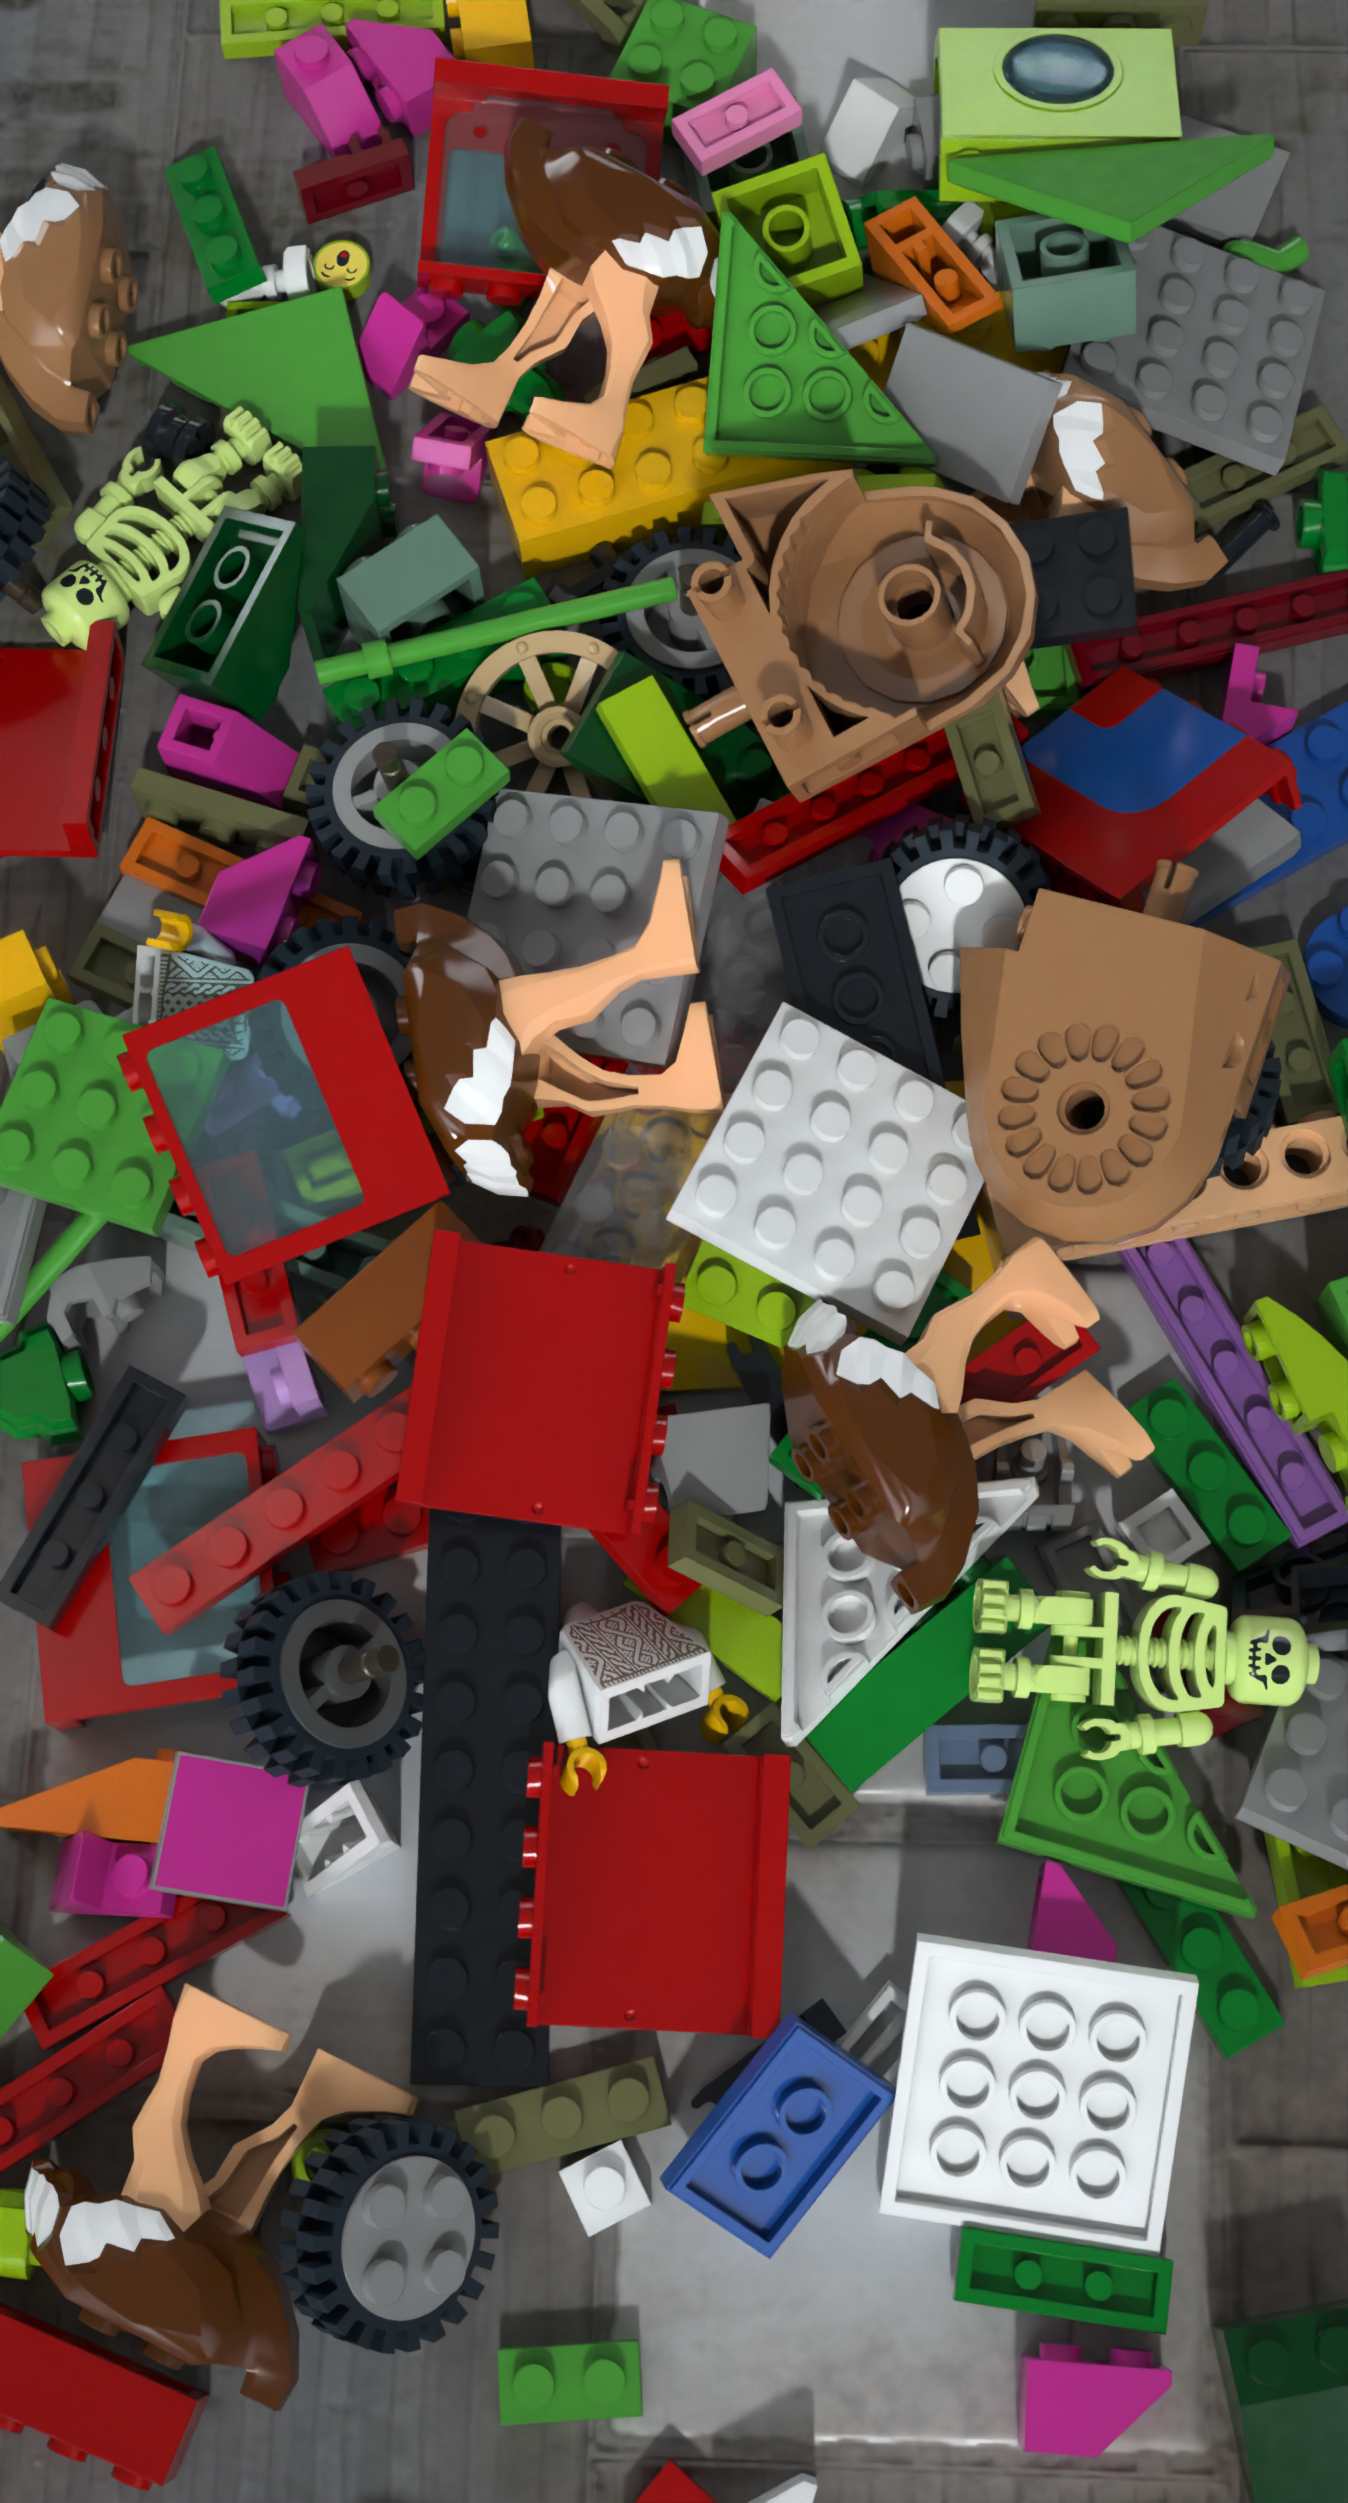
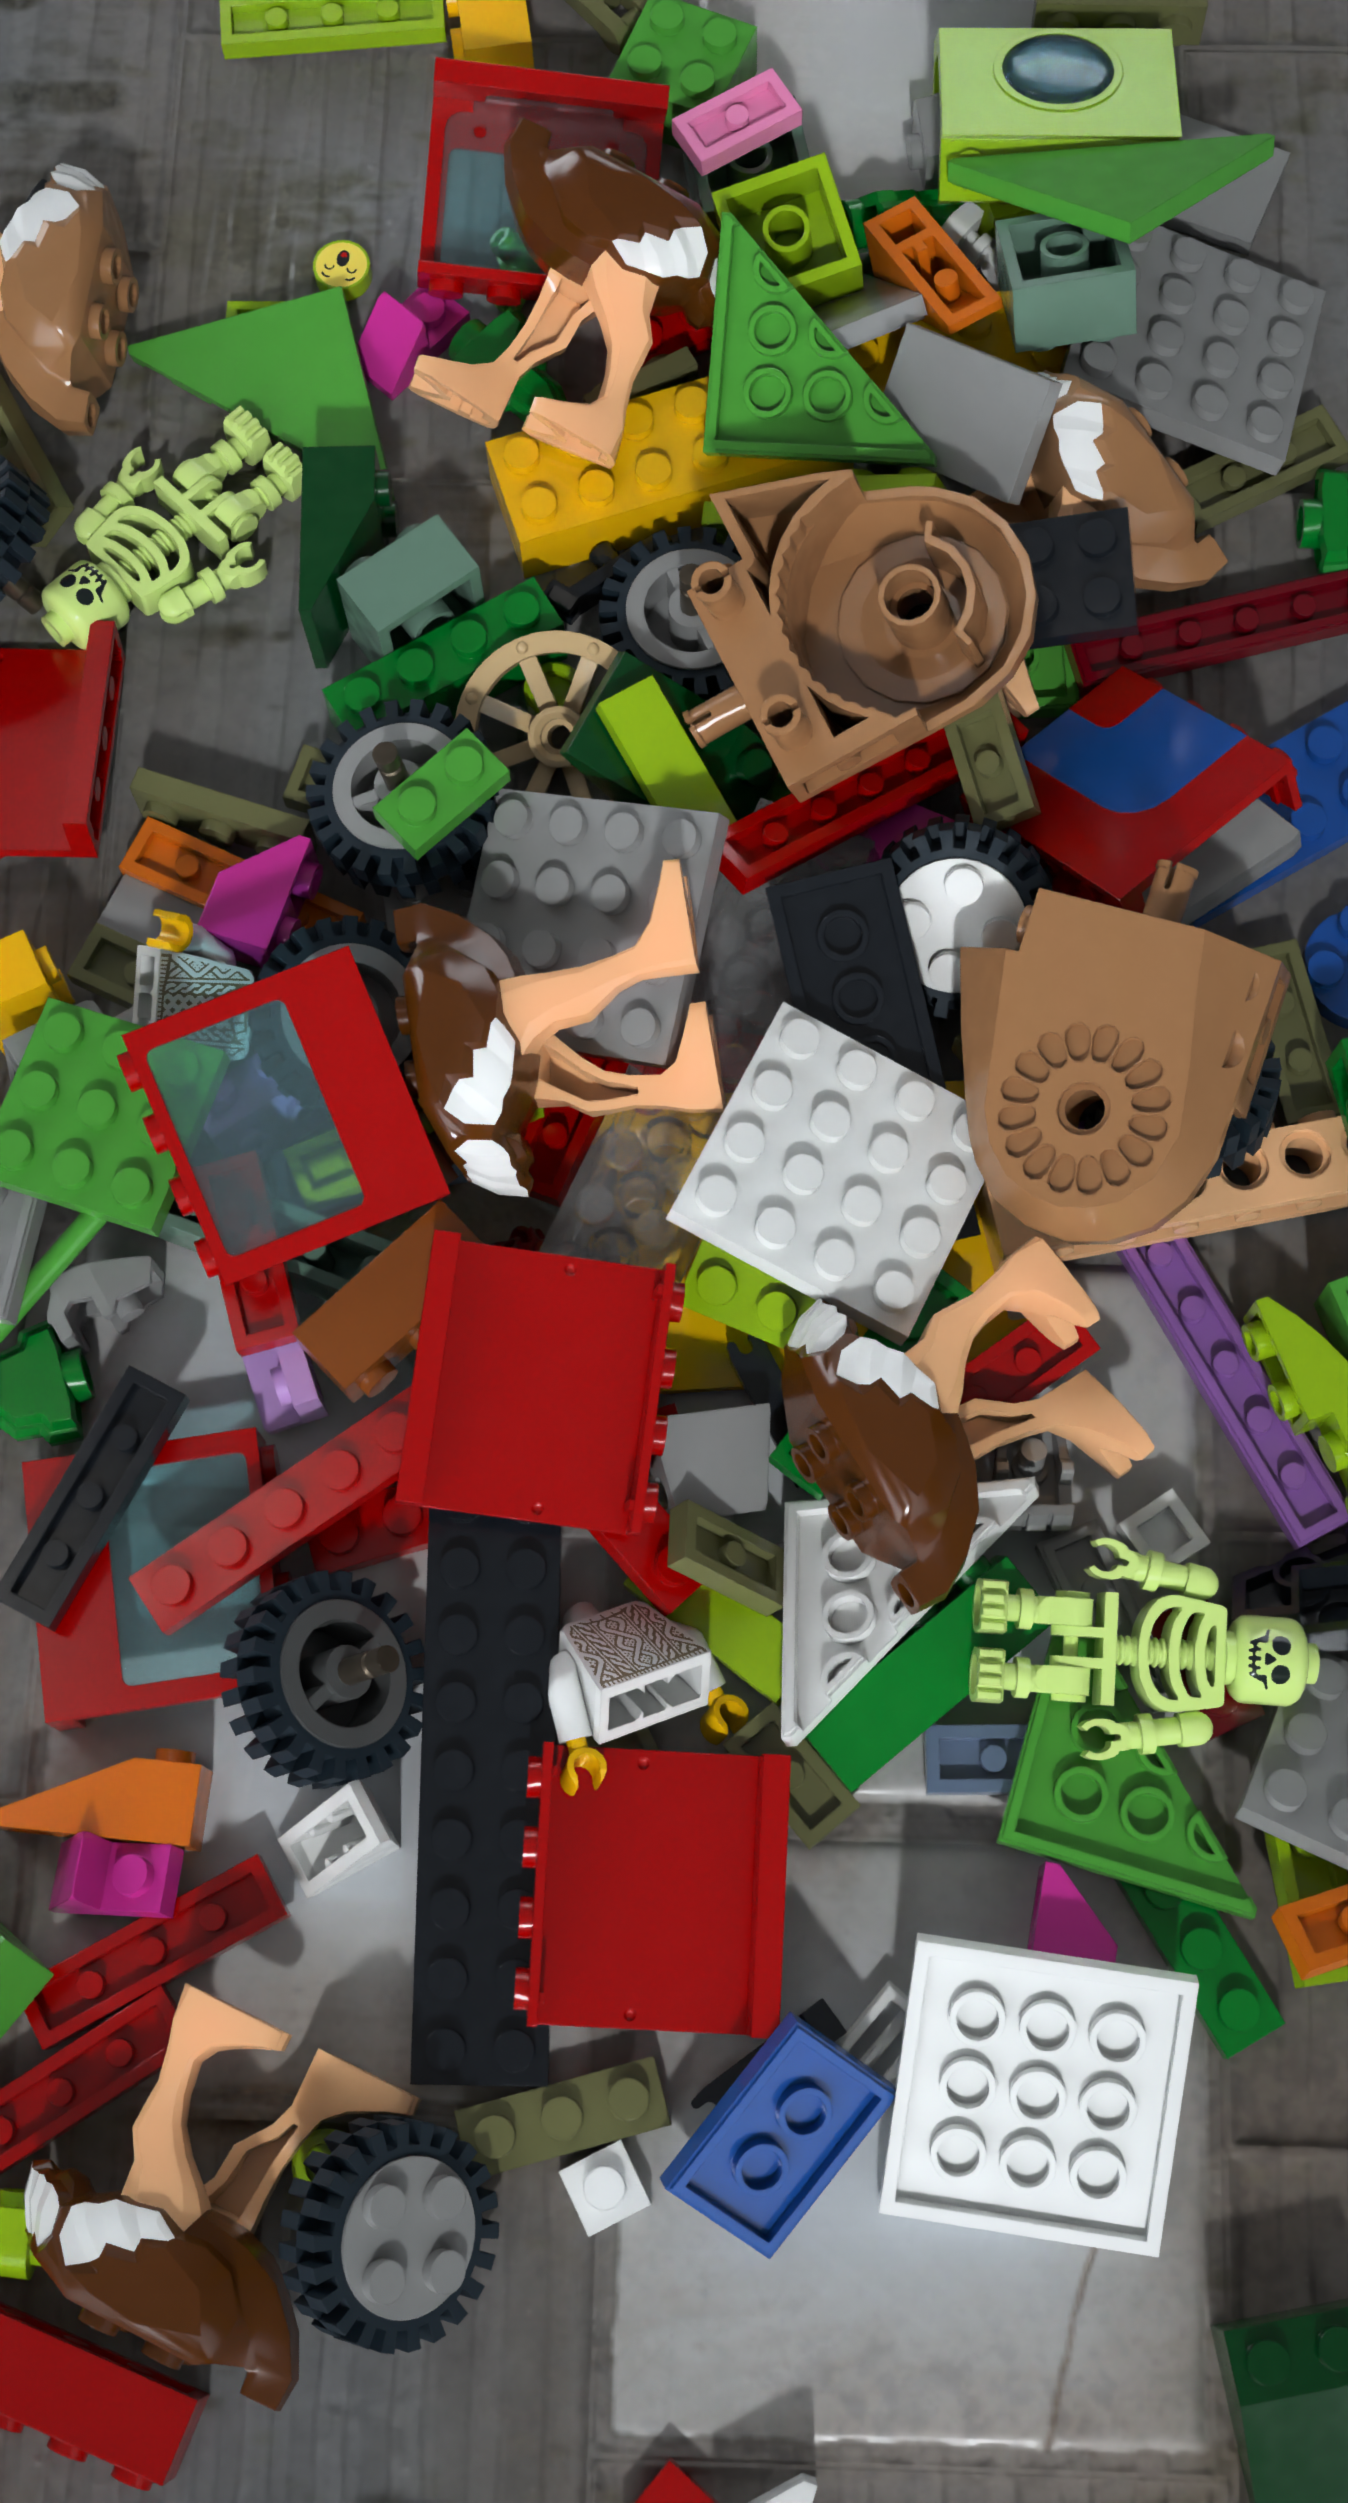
dark green slope [141,506,304,721] -> none
black wheel [143,401,216,469] -> none
dark pink tile [148,1751,309,1912] -> none
dark pink slope [157,694,299,812] -> none
green plate [163,146,267,305] -> none
white piece [220,245,317,309] -> none
dark pink slope [274,23,383,158] -> none
dark red plate [293,127,414,225] -> none
bright green bar [314,576,677,685] -> none
dark pink slope [345,19,455,139] -> none
dark pink slope [411,411,498,503] -> none
bright green plate [497,2339,643,2425] -> none
white slope [817,77,917,190] -> none
green plate [952,2226,1173,2335] -> none
dark pink slope [1018,2342,1172,2457] -> none
green plate [1127,1377,1292,1575] -> none
black piece [1213,502,1280,577] -> none
dark pink slope [1218,643,1298,746] -> none
bright green arm [1222,235,1310,275] -> none

